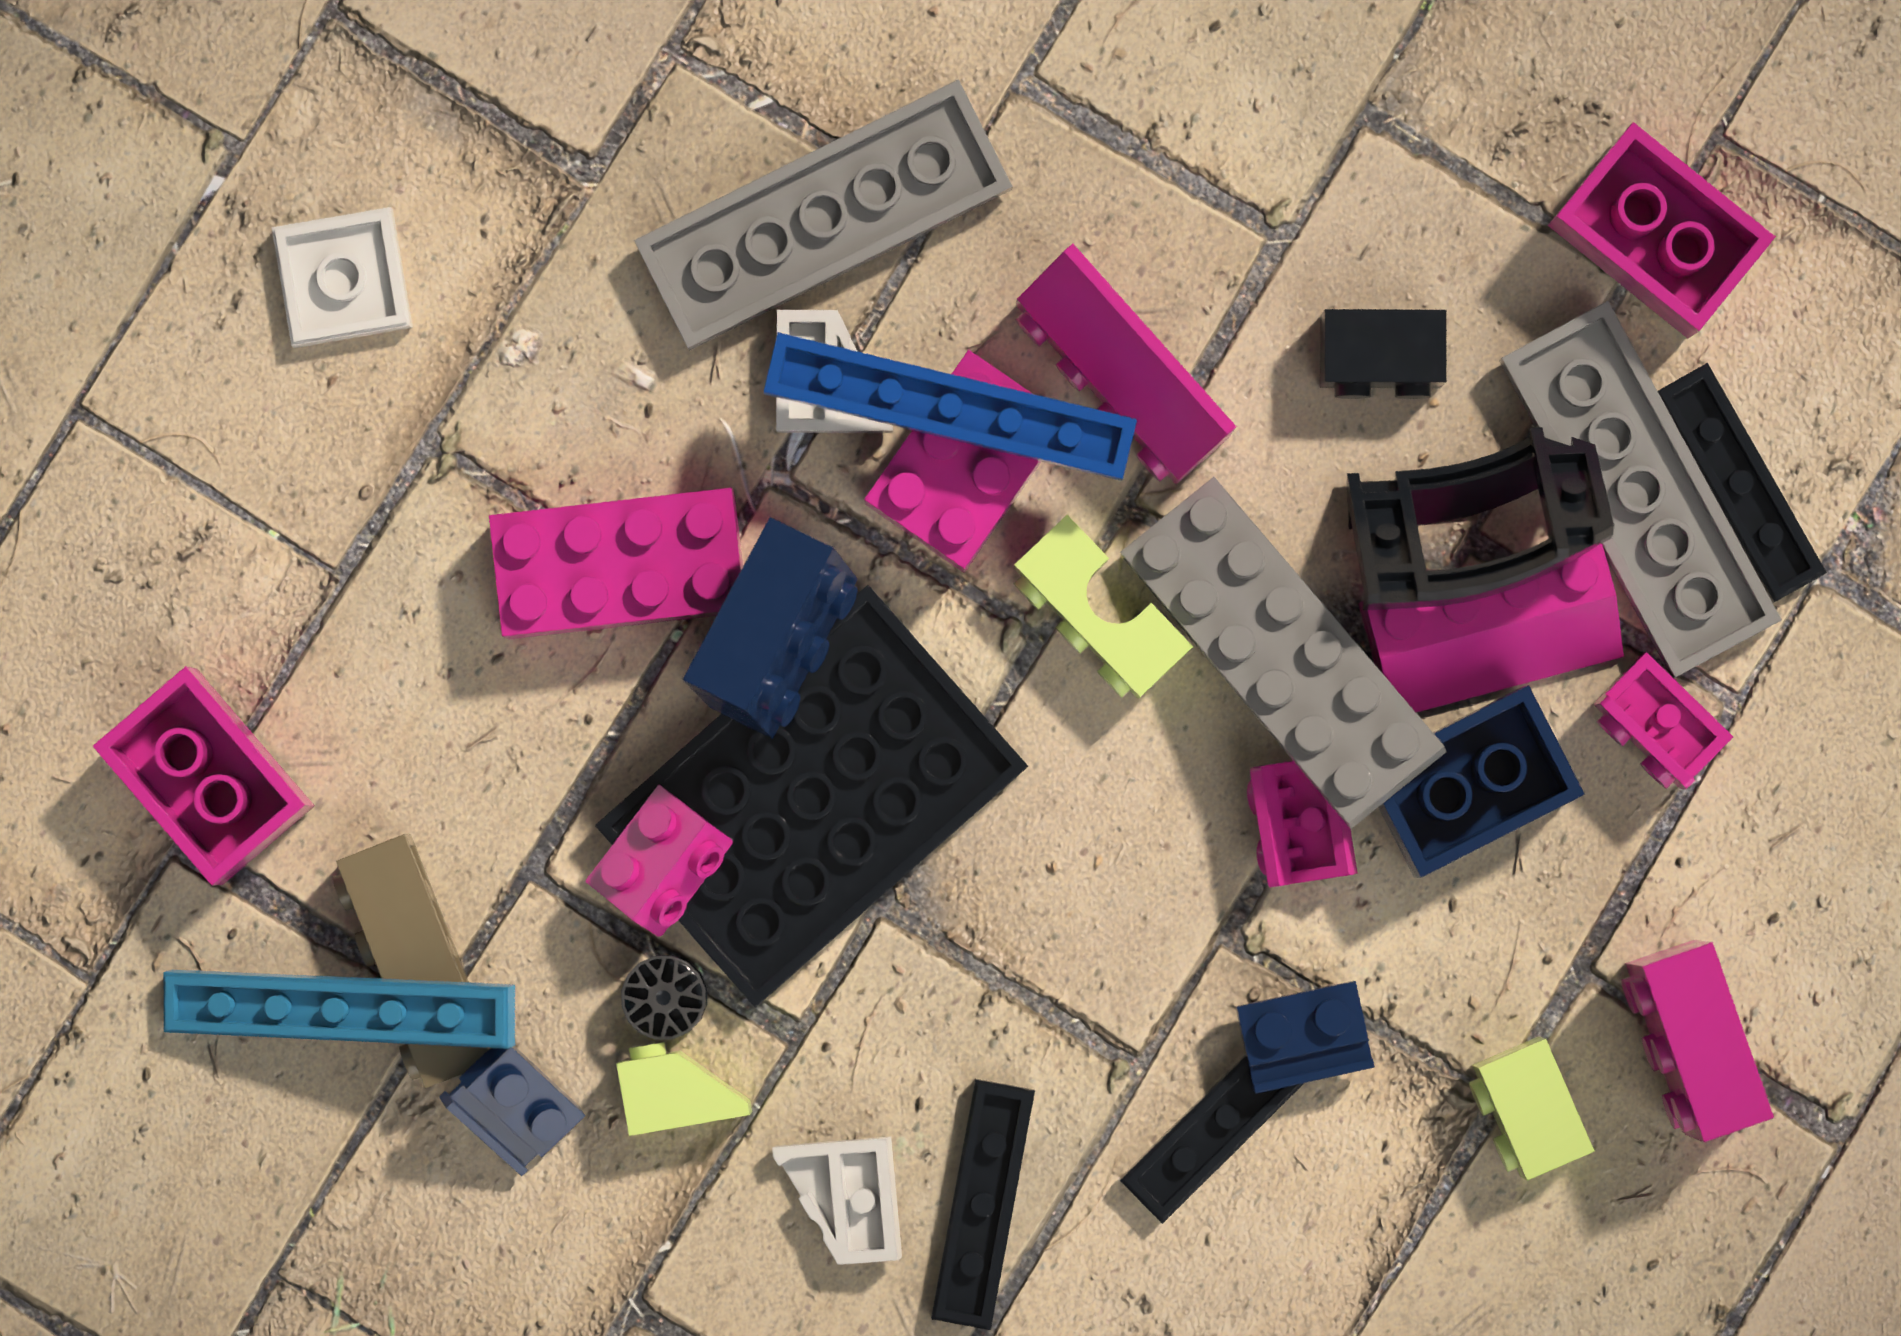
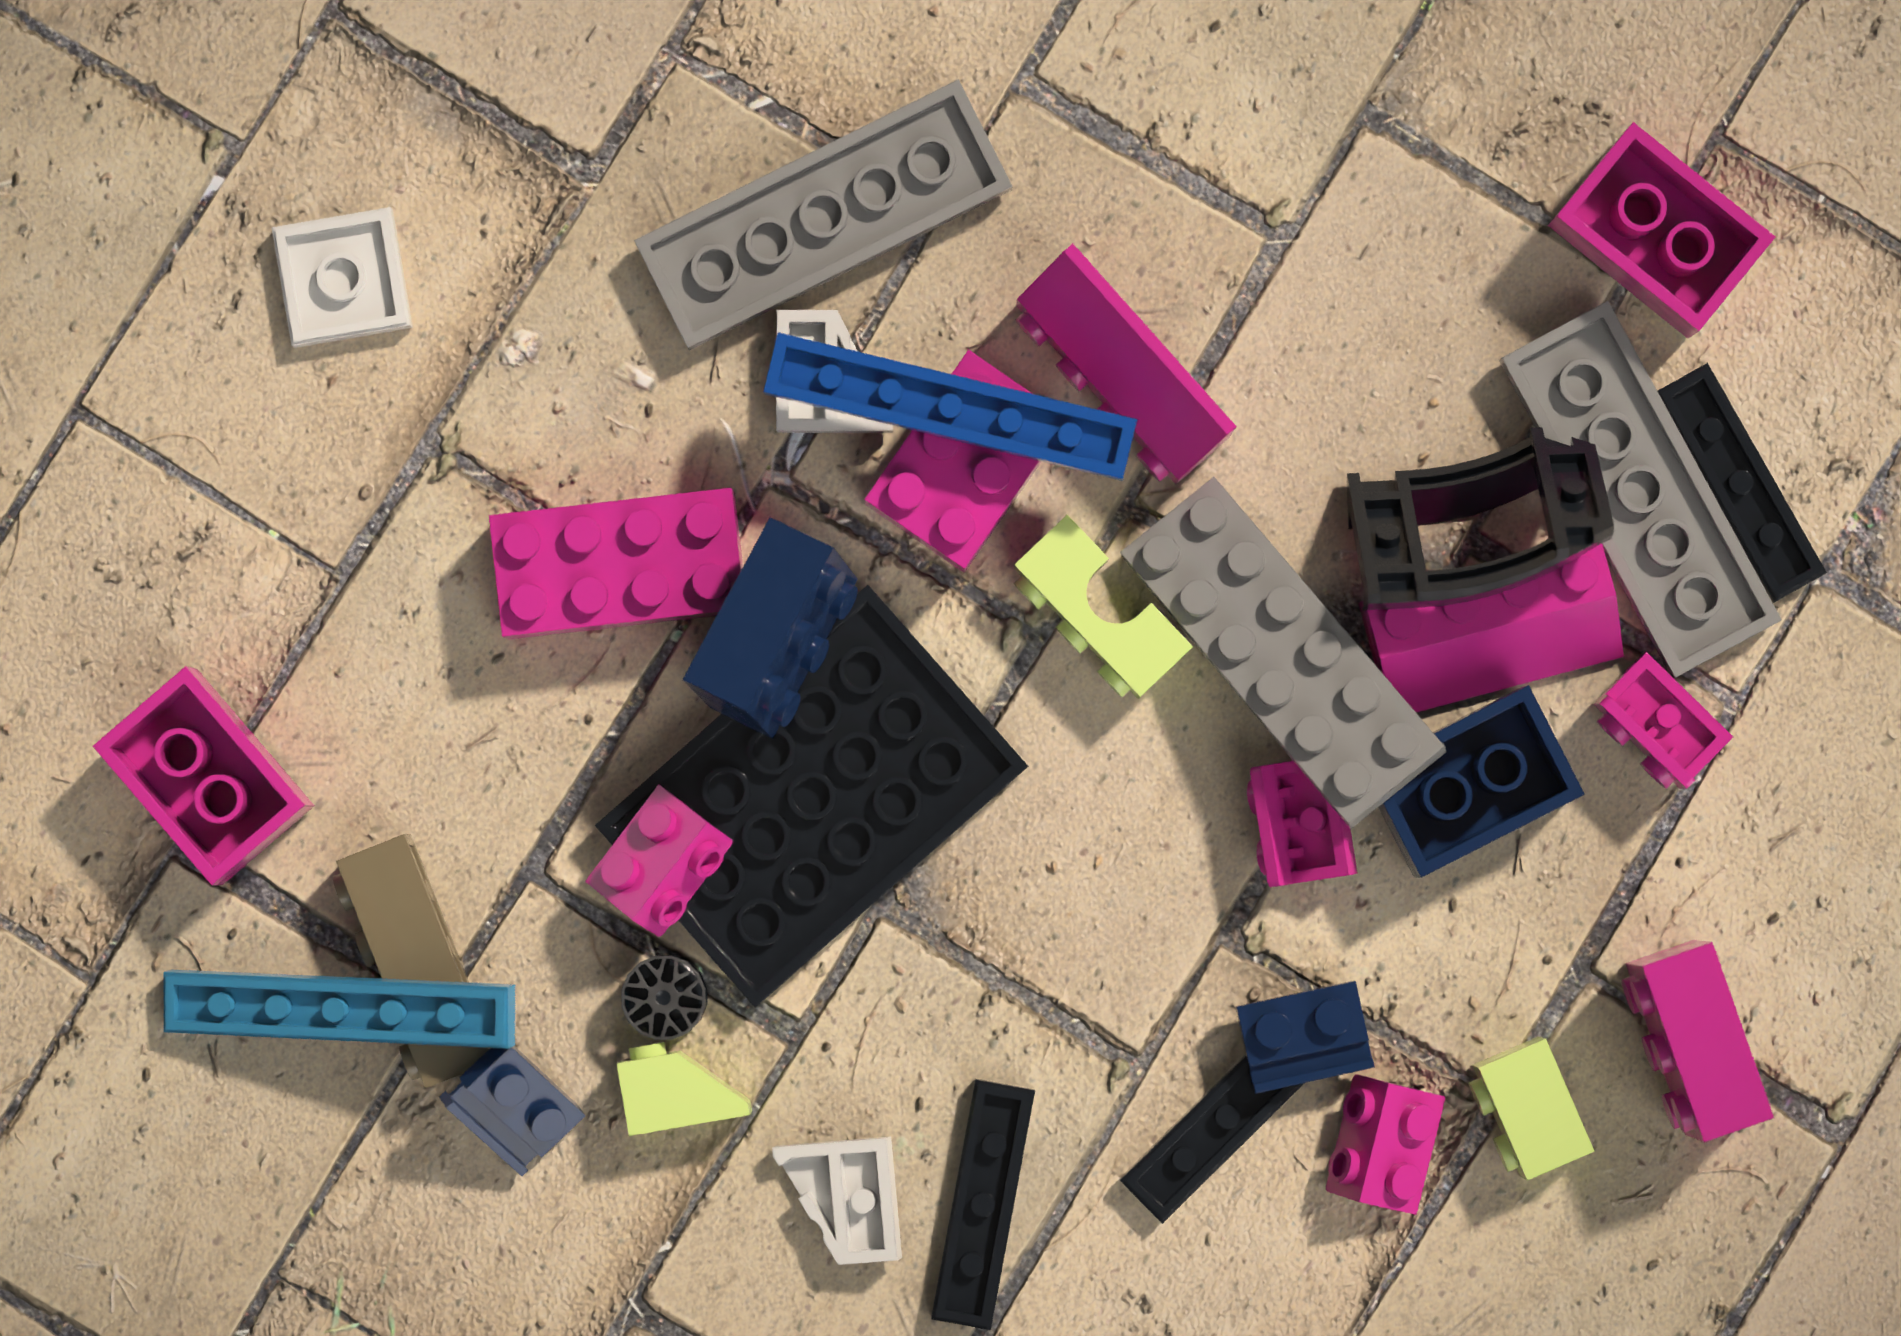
black brick [1320,309,1447,399] -> none
none -> dark pink bracket [1326,1074,1446,1215]

